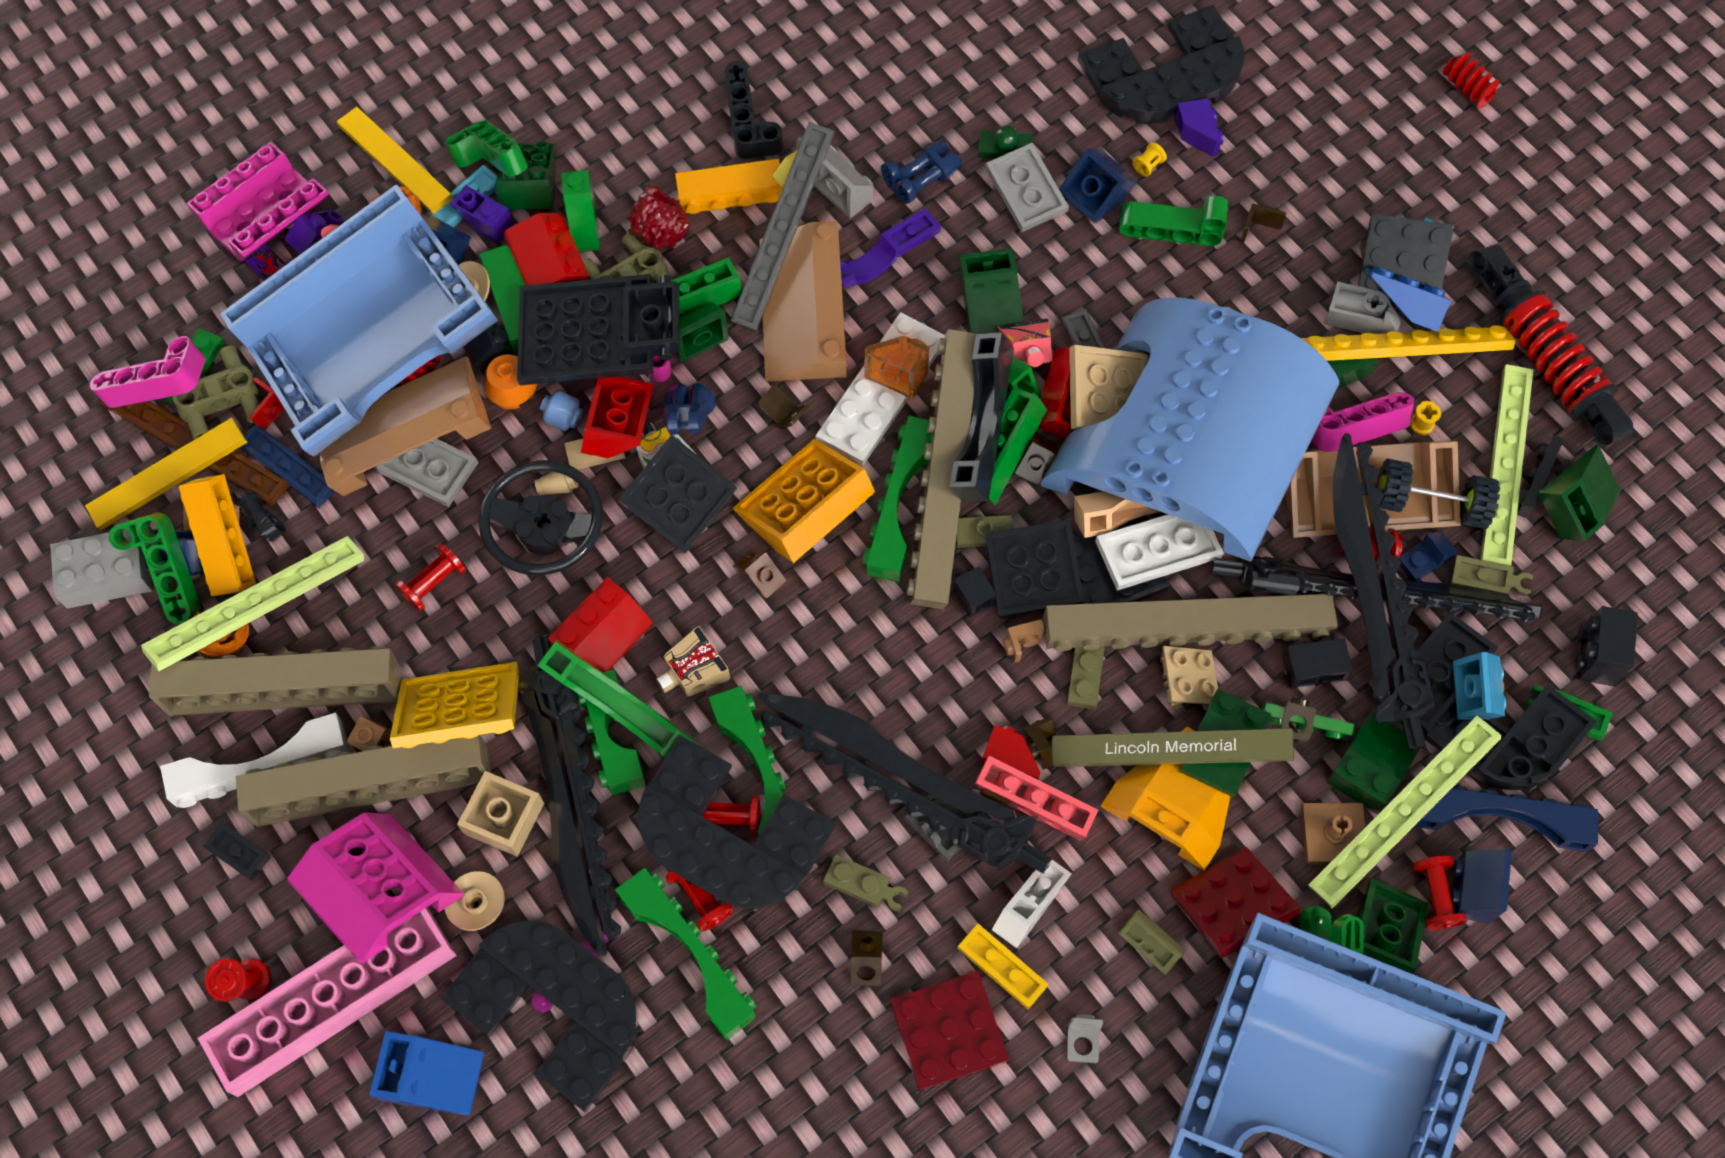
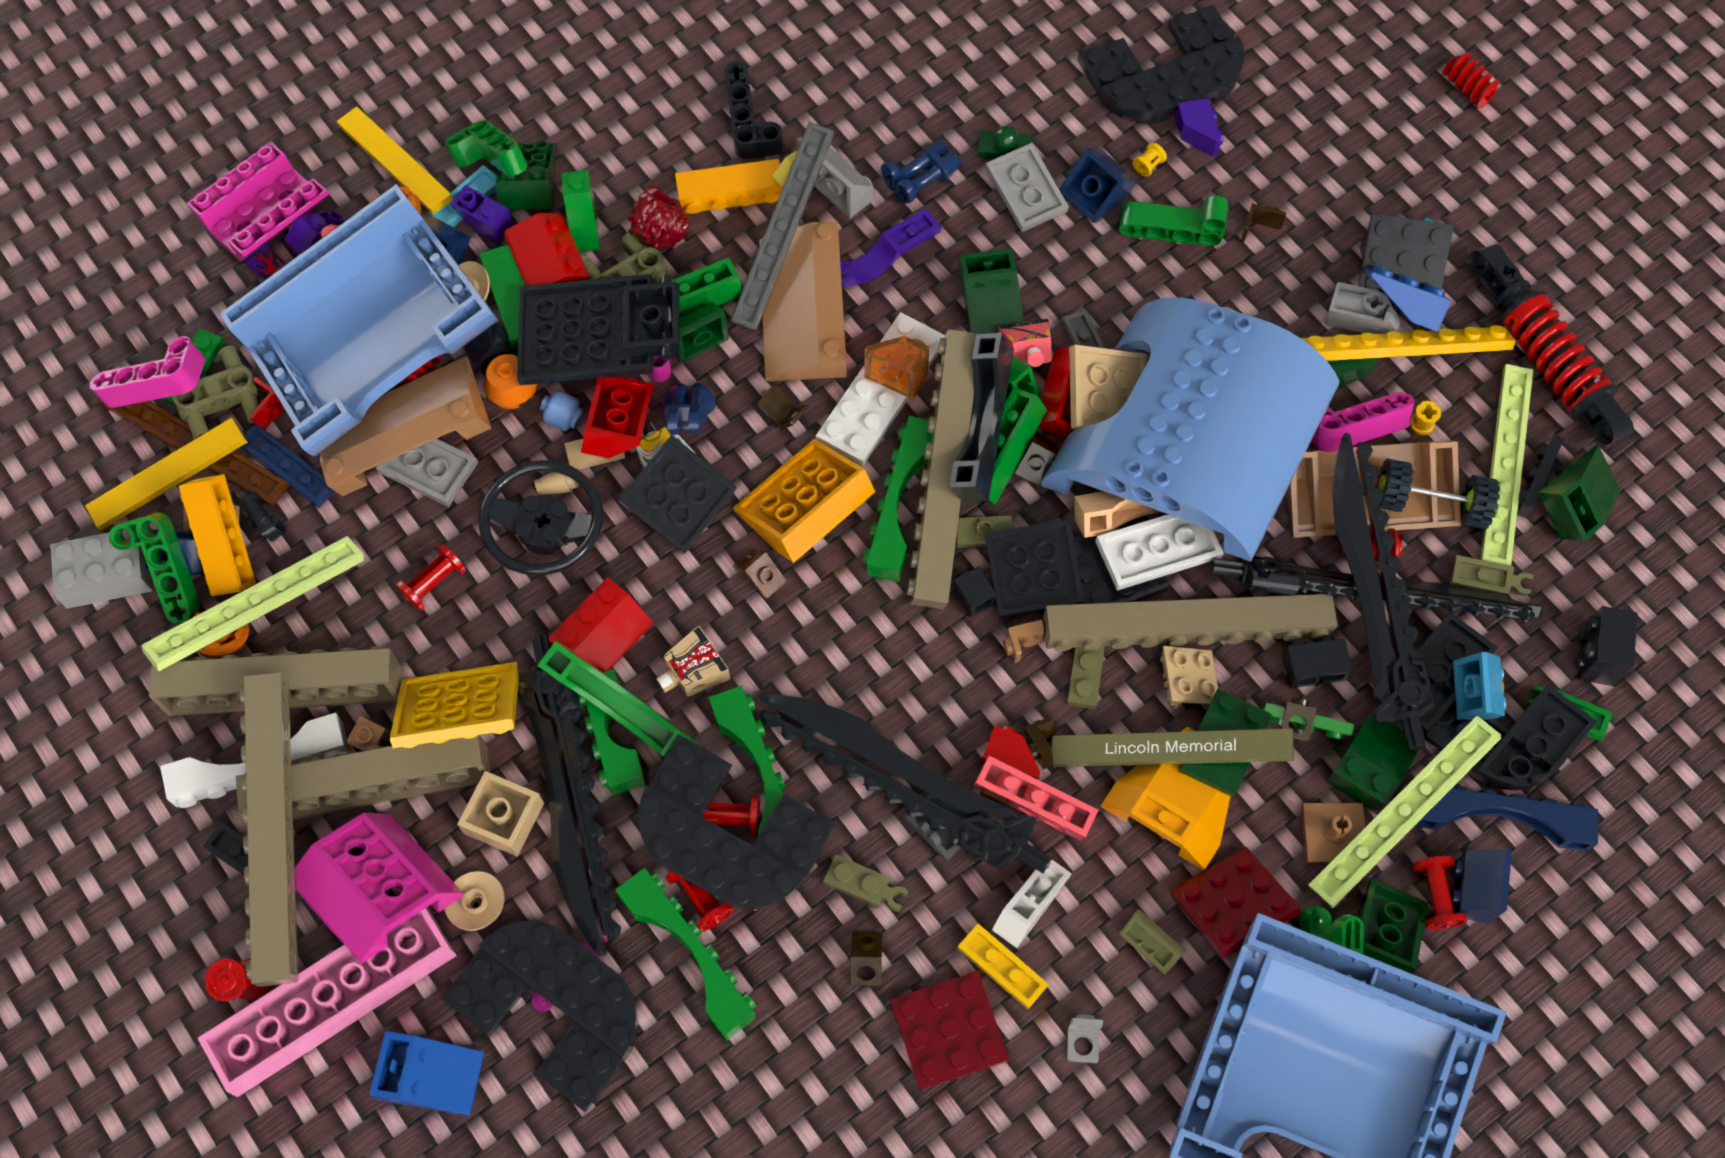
dark blue slope [1399,532,1459,581] -> none
none -> dark tan brick [240,672,298,987]

